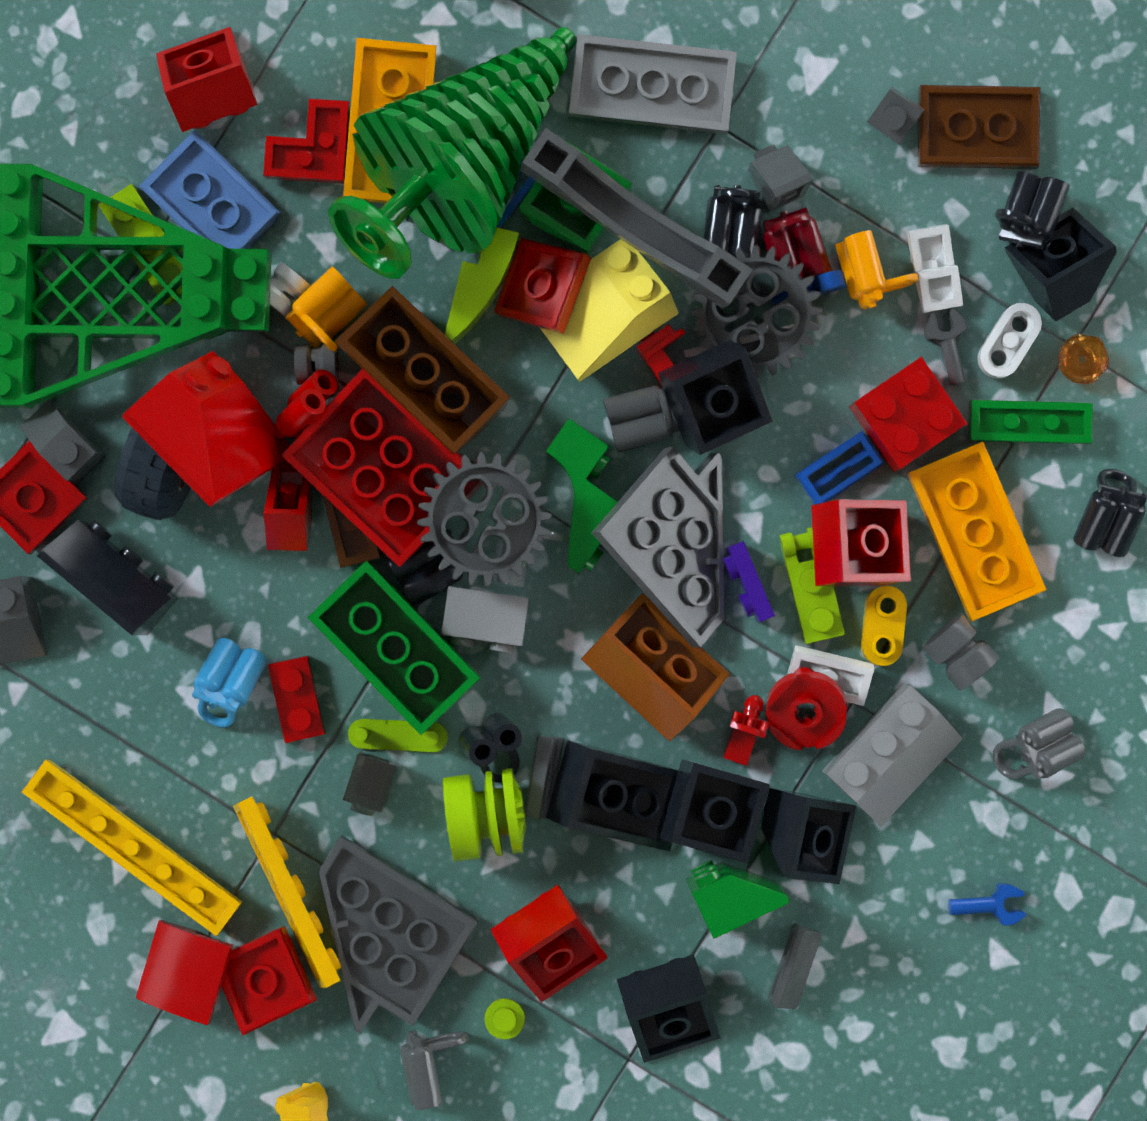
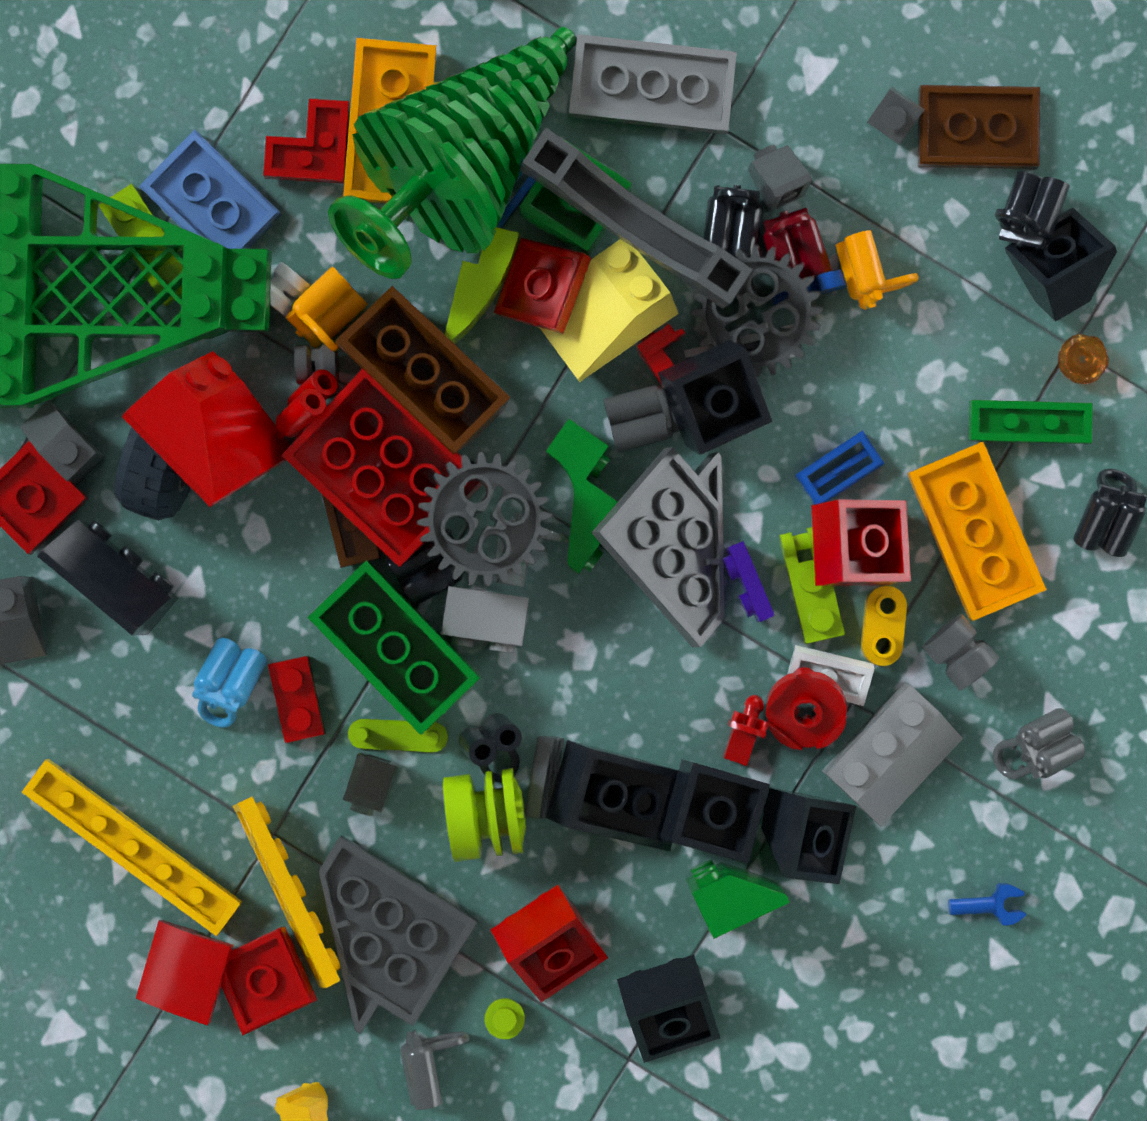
red slope [156,27,258,132] -> none
red slope [263,461,313,551] -> none
dark orange slope [581,593,730,742] -> none
dark grey slope [768,923,822,1009] -> none
red brick [849,356,968,473] -> none
white slope [906,224,963,313] -> none
dark grey bar [924,308,967,385] -> none
white plate [978,303,1042,379] -> none

